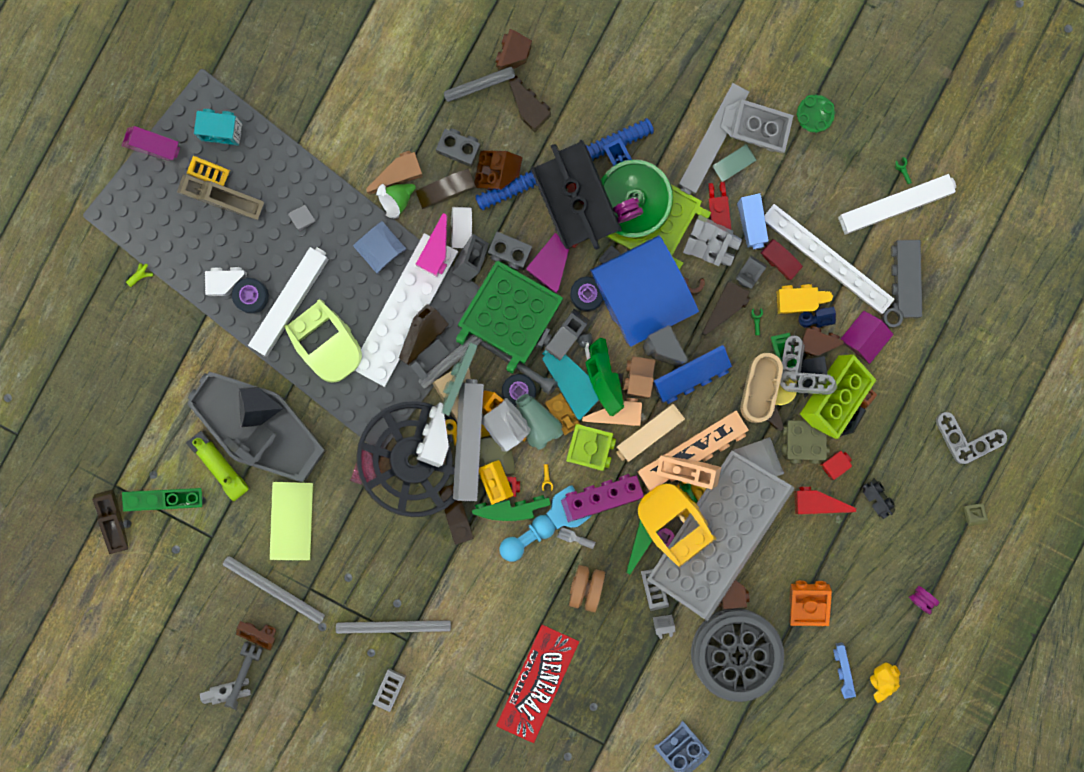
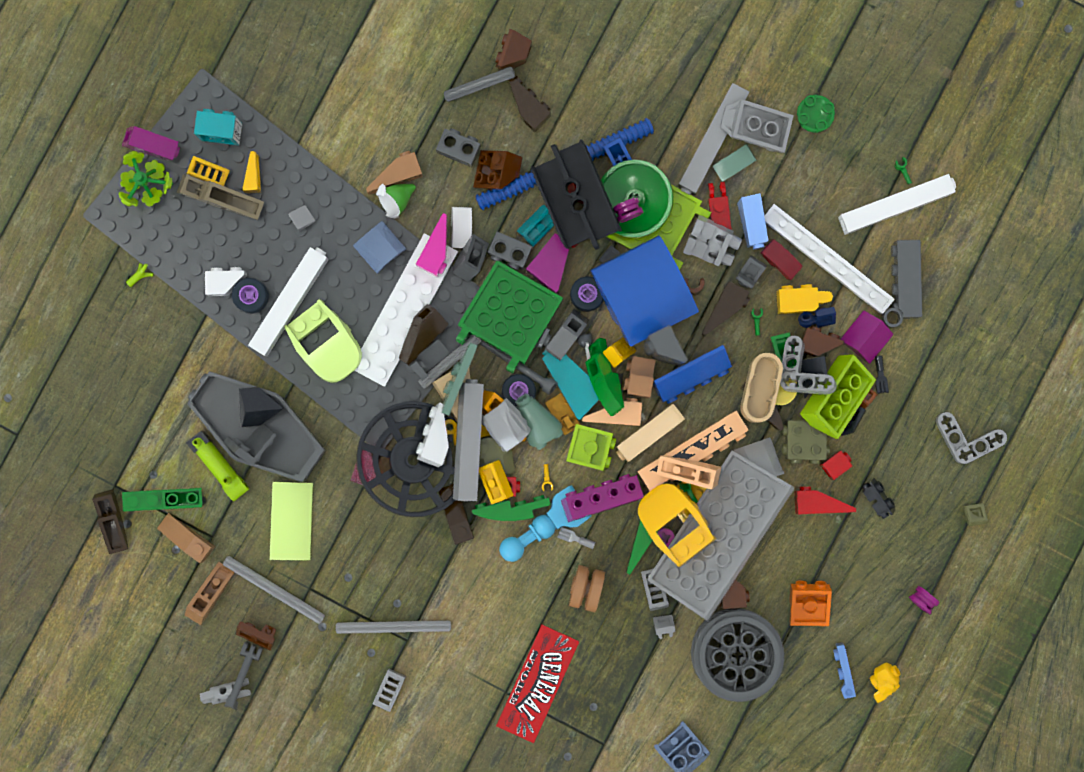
dark brown slope [416,168,476,209] -> none
none -> lime plant [118,151,173,207]
none -> medium nougat slope [157,513,216,563]
none -> medium nougat slope [185,562,235,625]
none -> yellow slope [243,151,261,193]
none -> teal slope [517,205,554,247]
none -> yellow slope [603,337,637,367]
none -> black piece [875,355,889,394]

